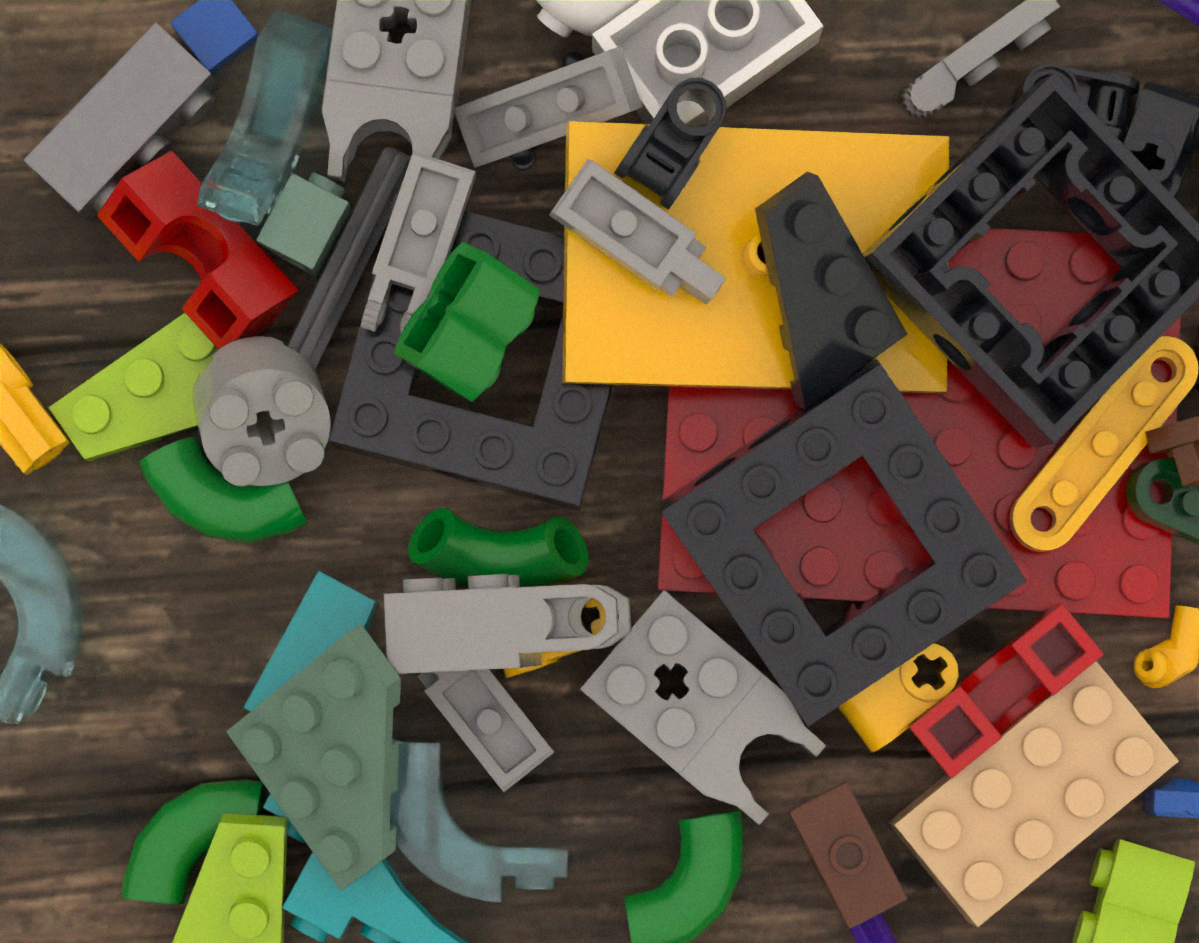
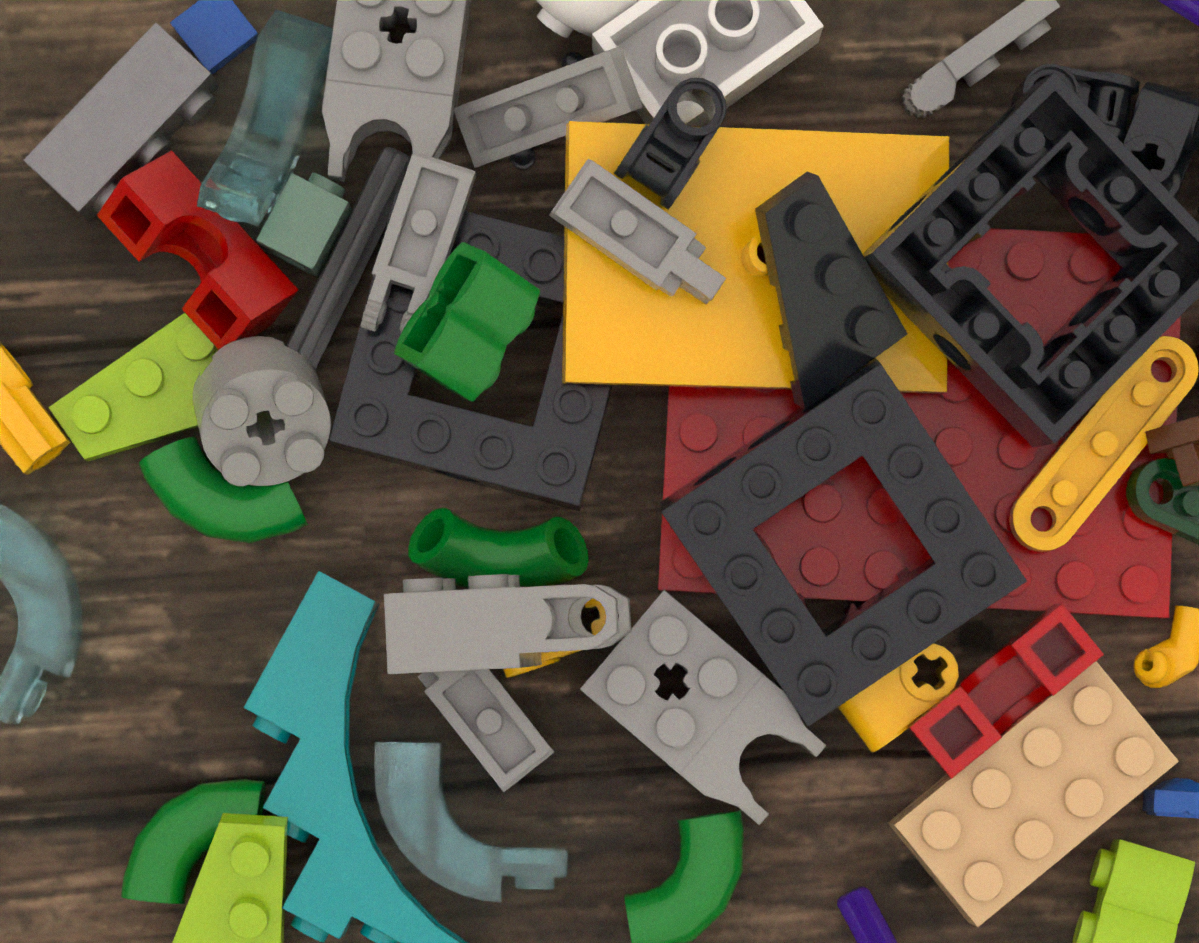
sand green plate [226,624,401,891] -> none
reddish brown brick [788,782,908,929] -> none

